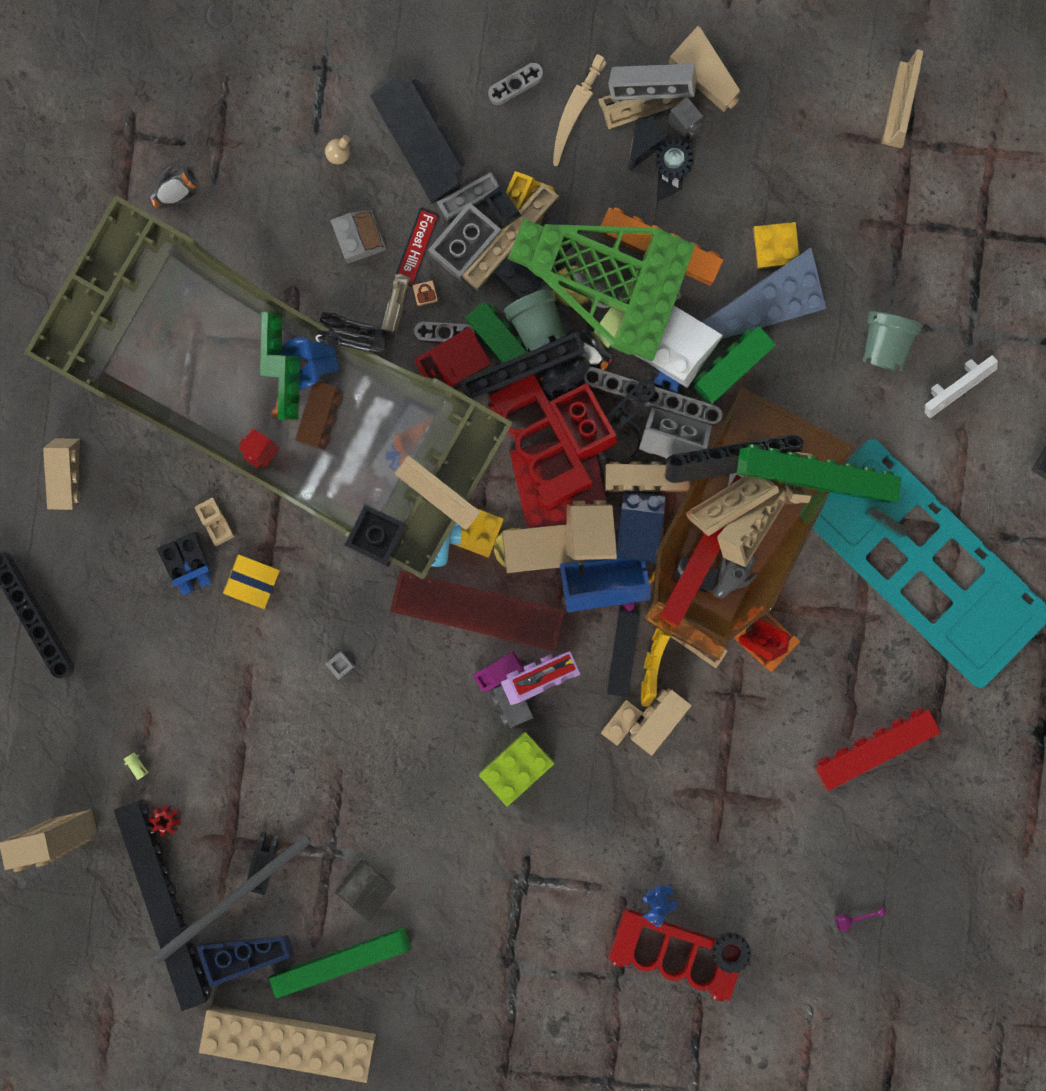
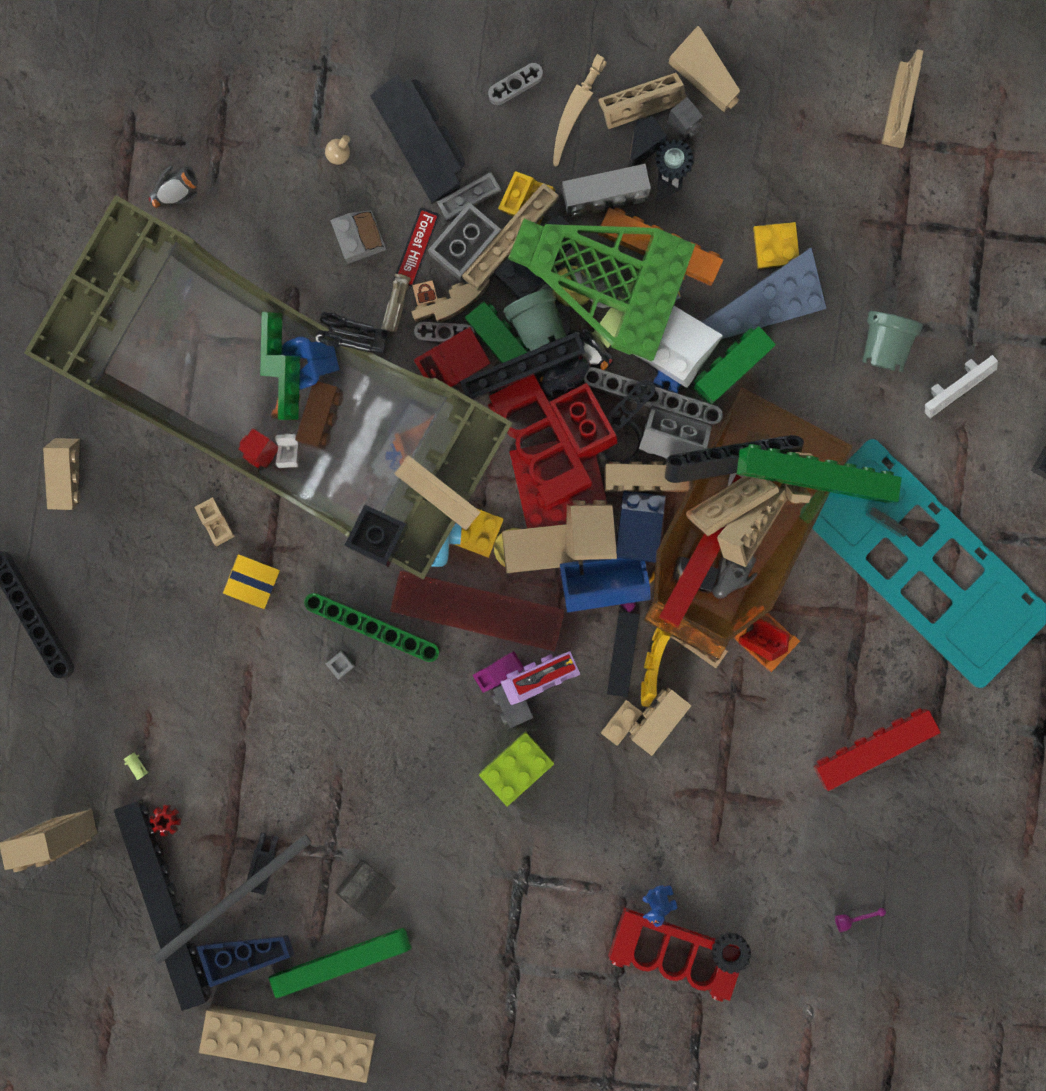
black hips [156,532,213,595] -> none
black tile [484,186,521,228] -> none
light grey brick [608,64,697,100] -> none
none -> white bracket [275,434,301,468]
none -> green beam [304,593,440,662]
none -> tan slope [411,279,490,323]
none -> light grey brick [562,164,651,217]

